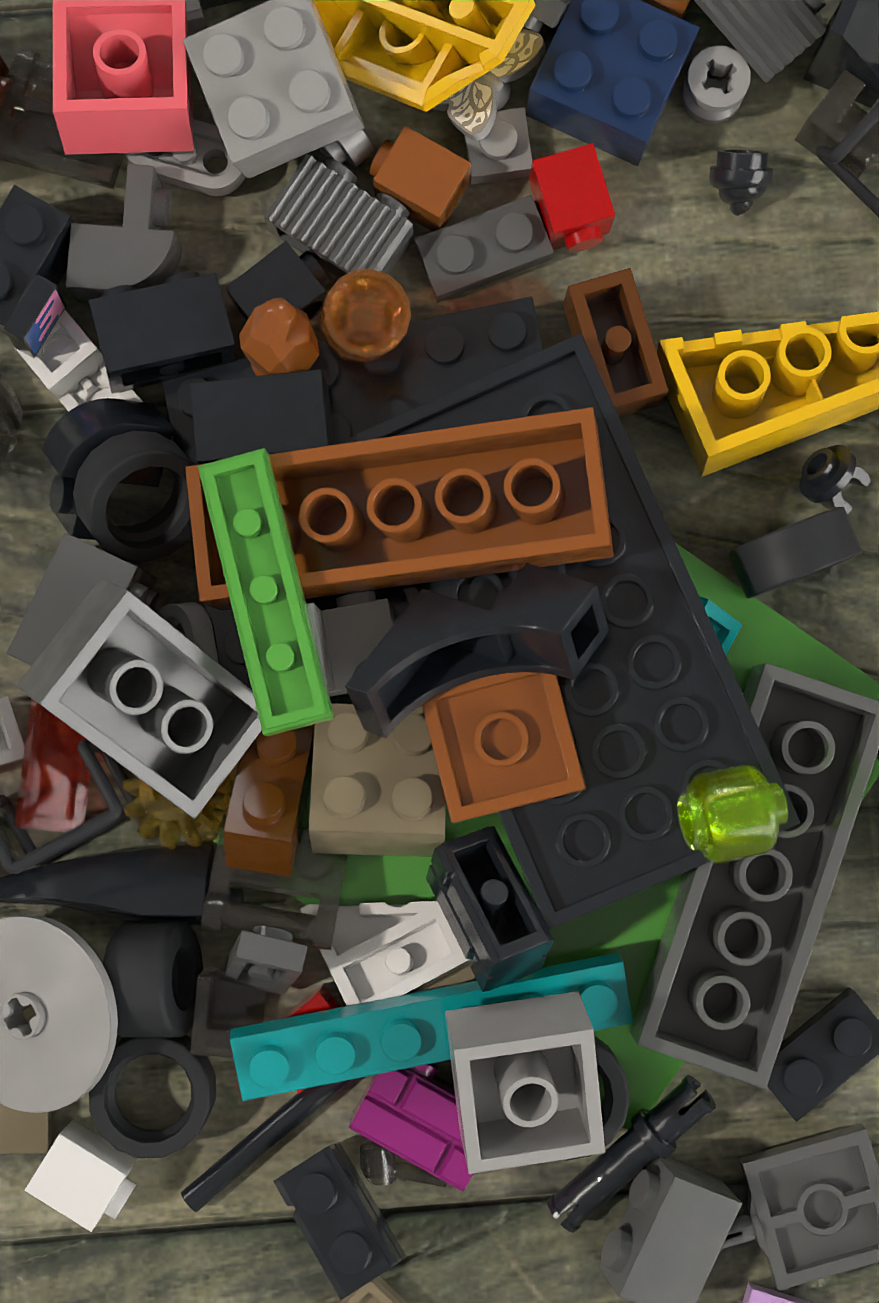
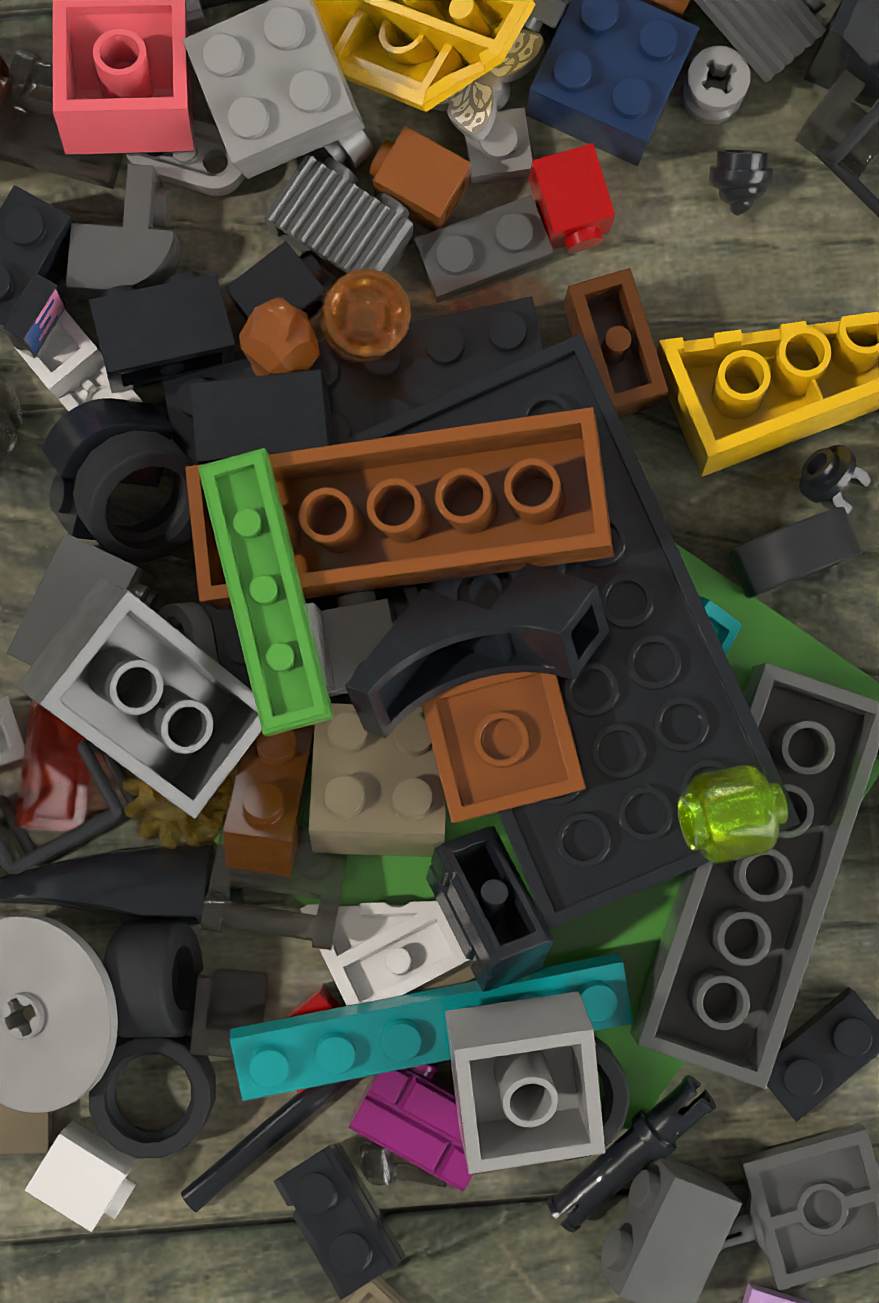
dark grey plate [222,926,308,995] -> none

